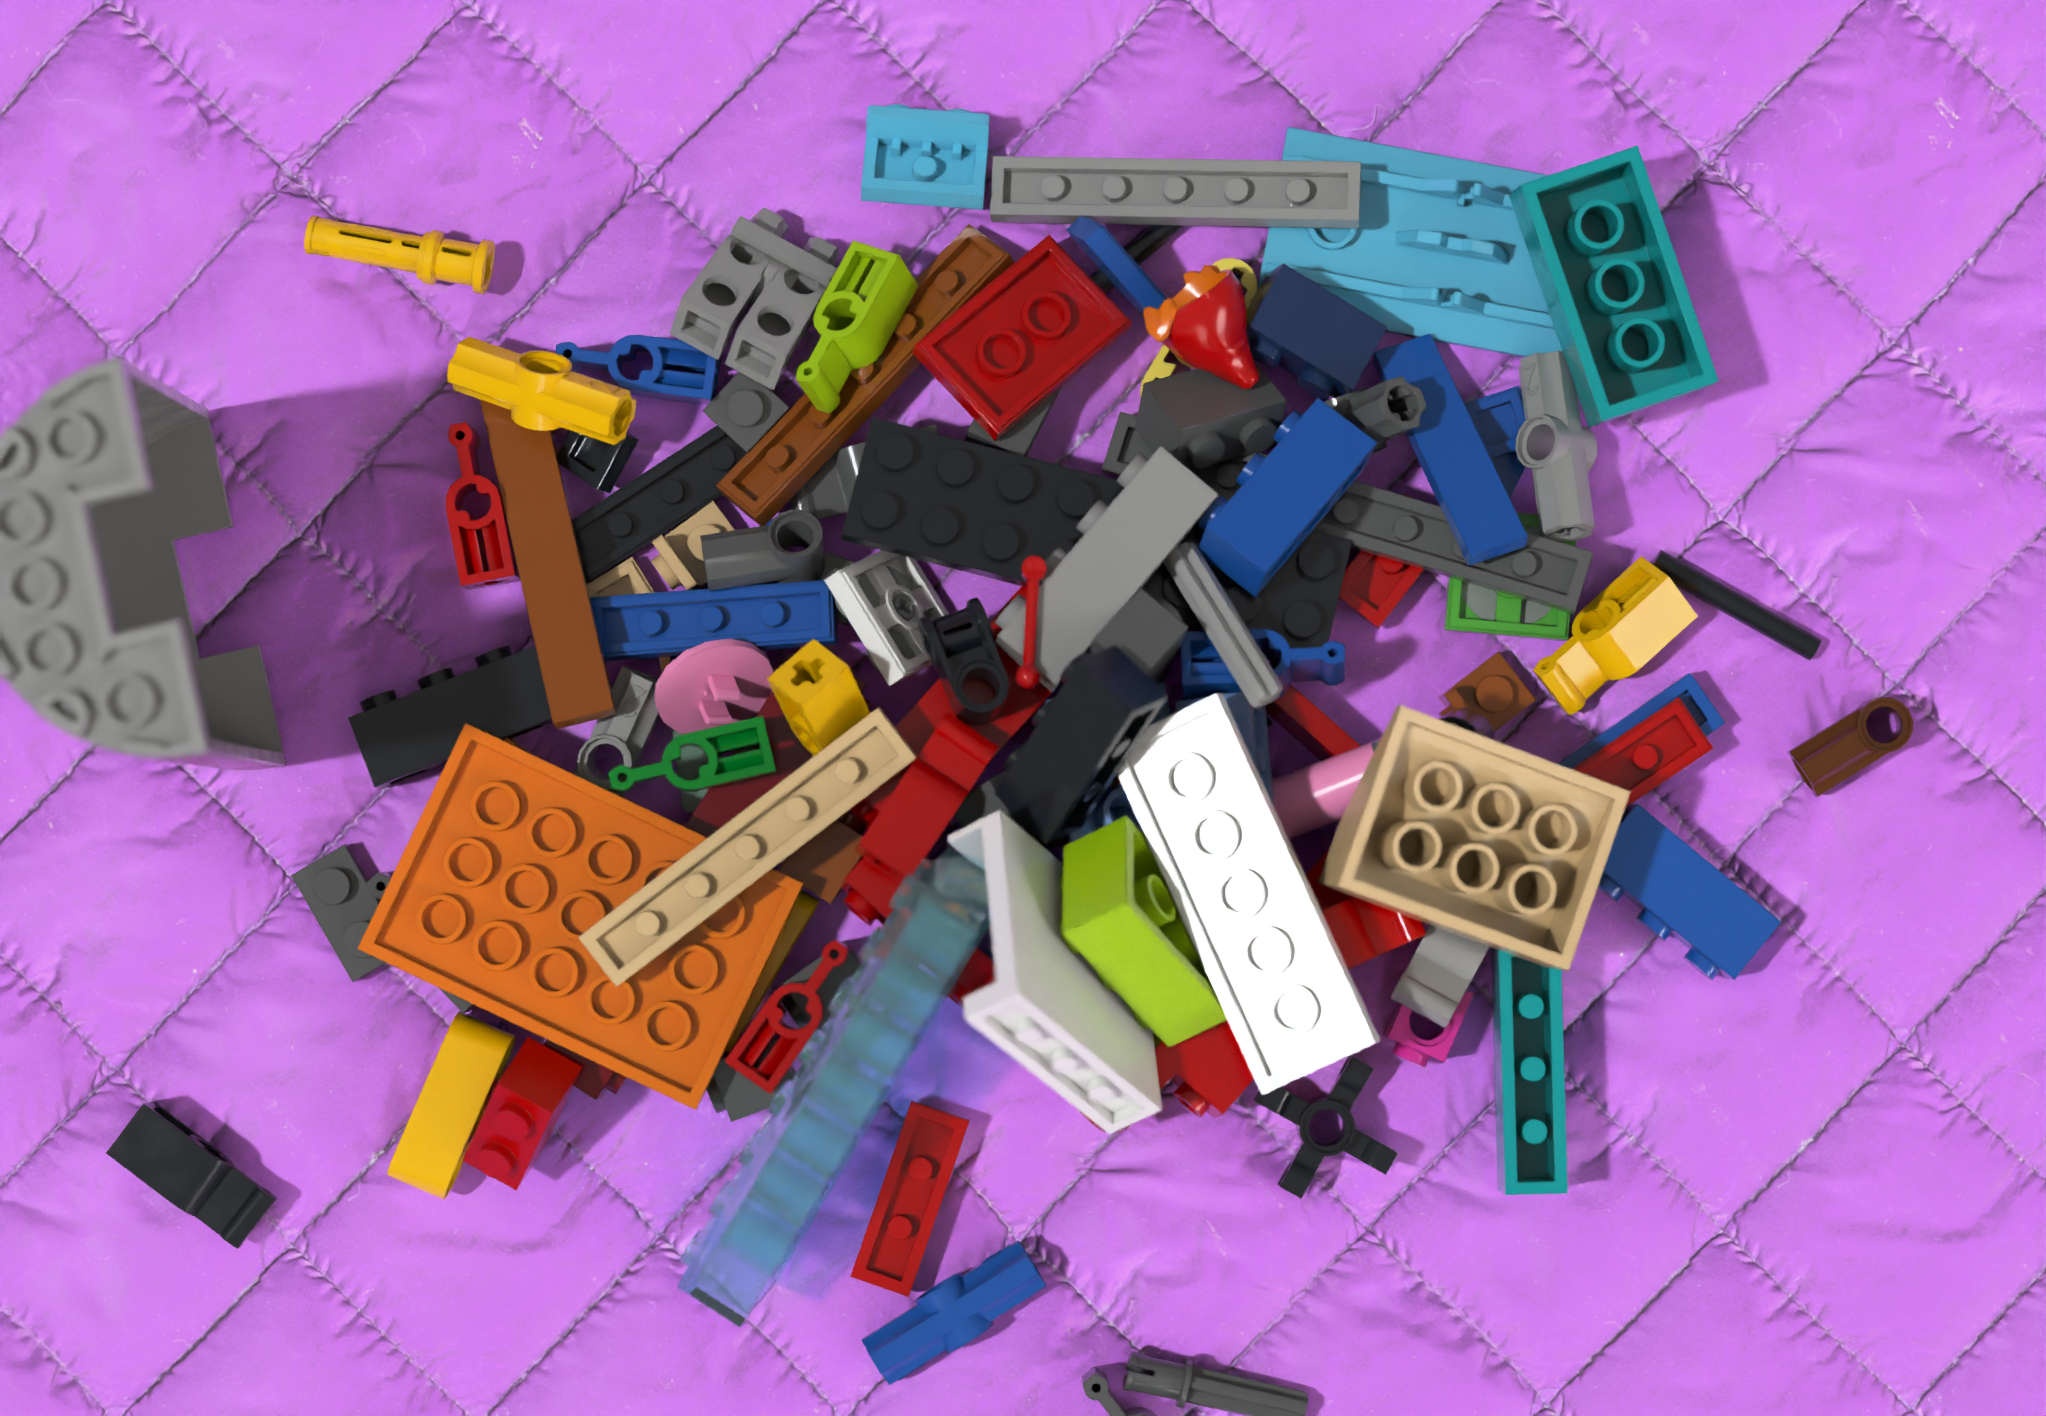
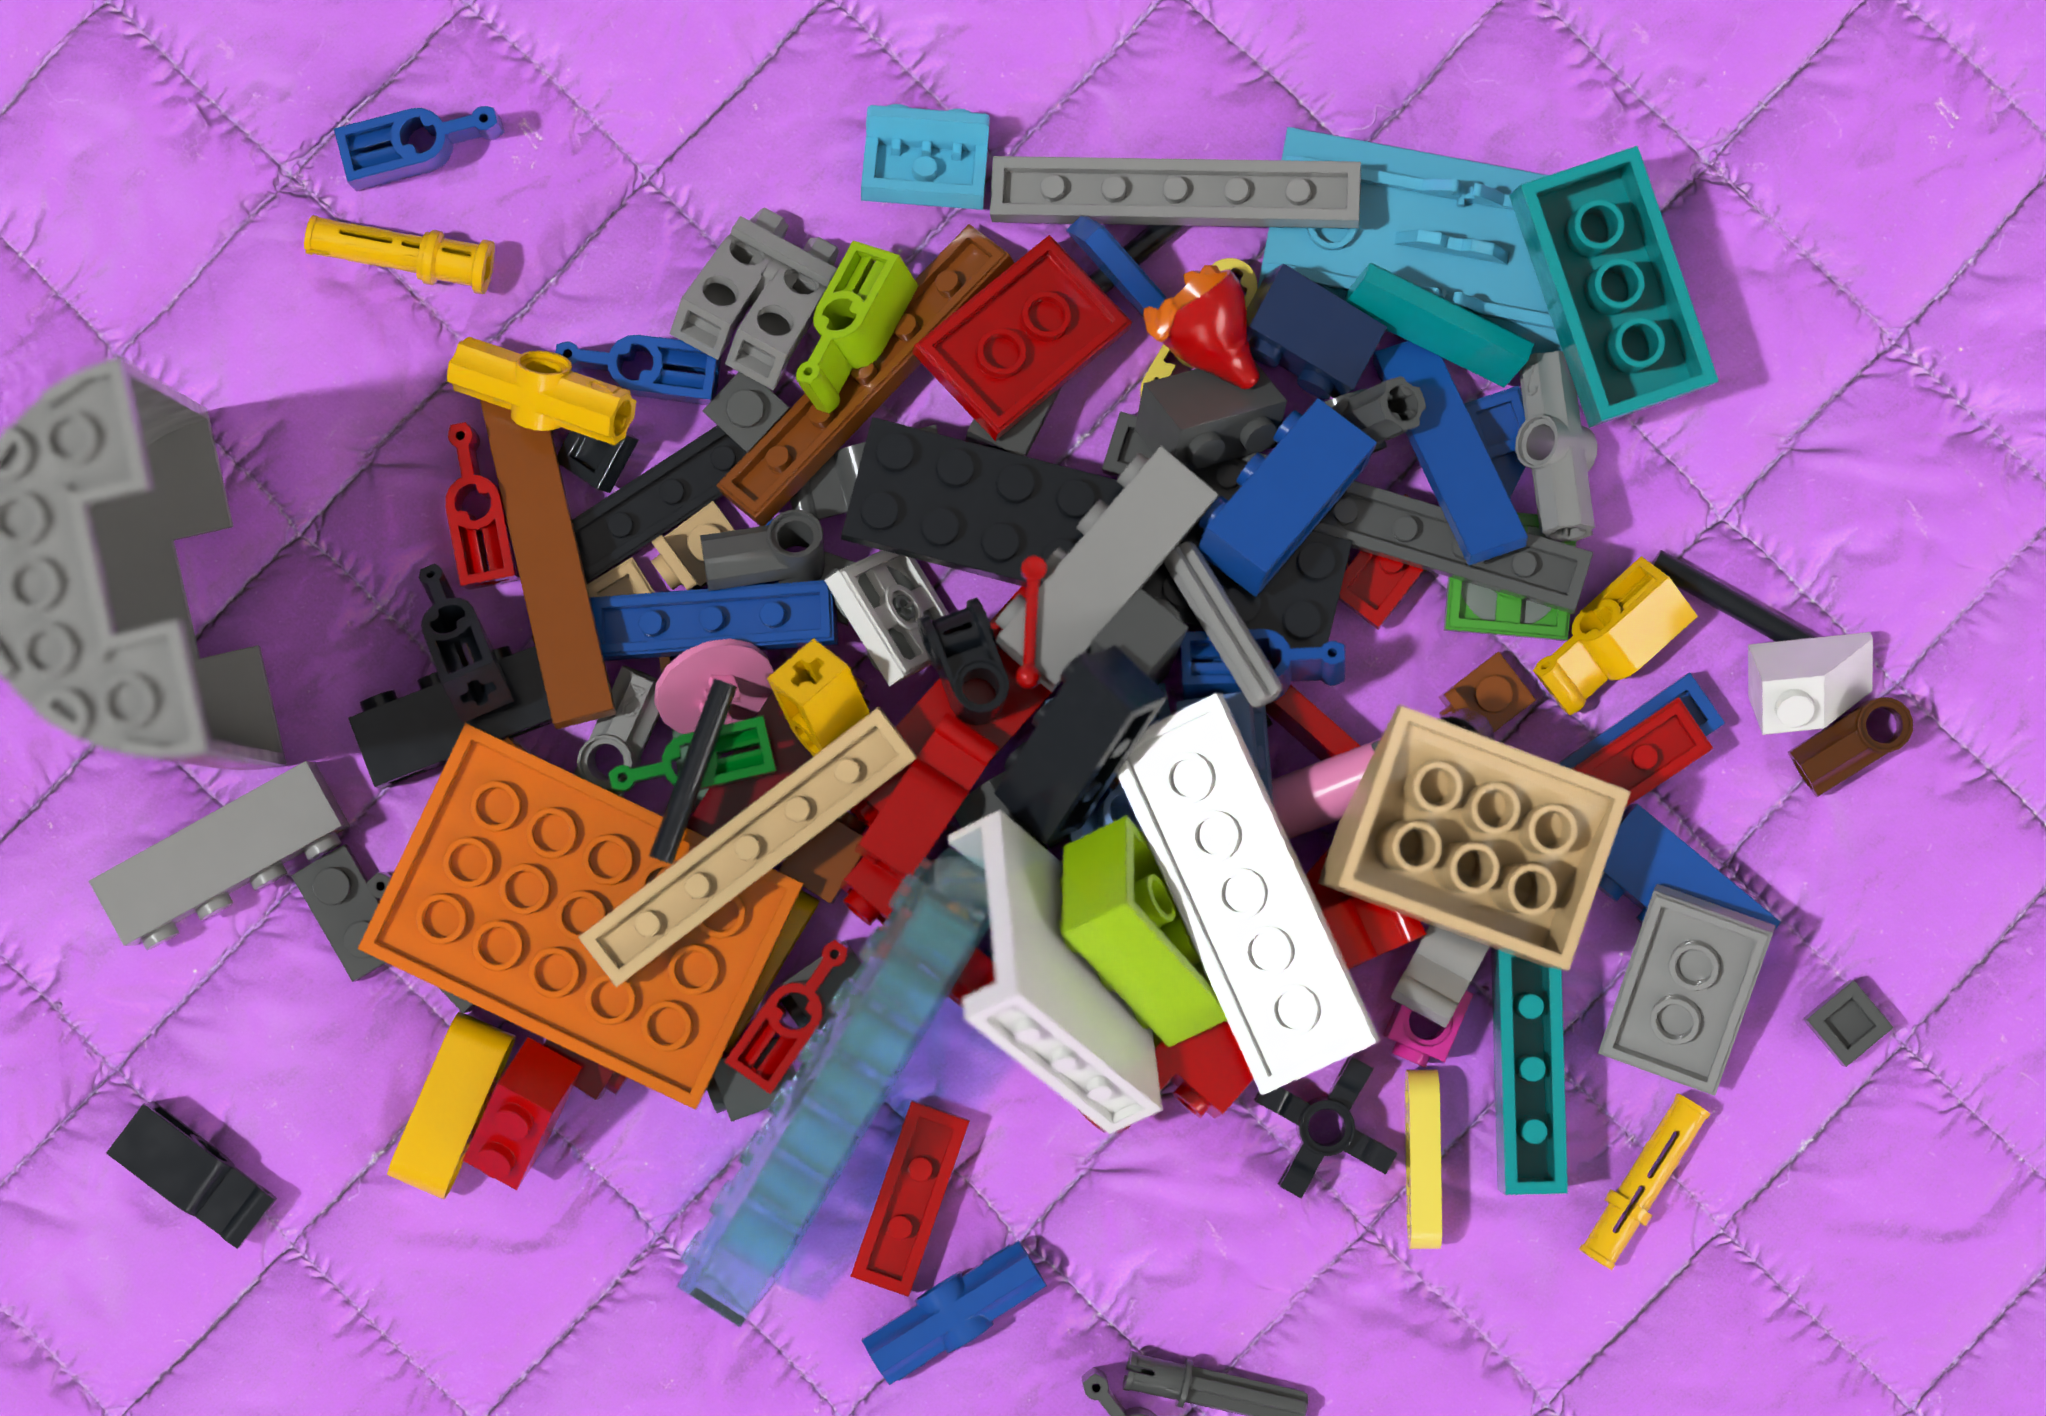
none -> light grey brick [89,761,351,950]
none -> blue piece [334,106,504,191]
none -> black piece [419,563,514,723]
none -> black bar [649,679,737,865]
none -> teal tile [1344,263,1534,388]
none -> light yellow beam [1405,1069,1442,1249]
none -> yellow pin [1579,1093,1711,1271]
none -> light grey tile [1598,884,1775,1096]
none -> white slope [1748,632,1873,735]
none -> dark grey plate [1803,979,1894,1067]

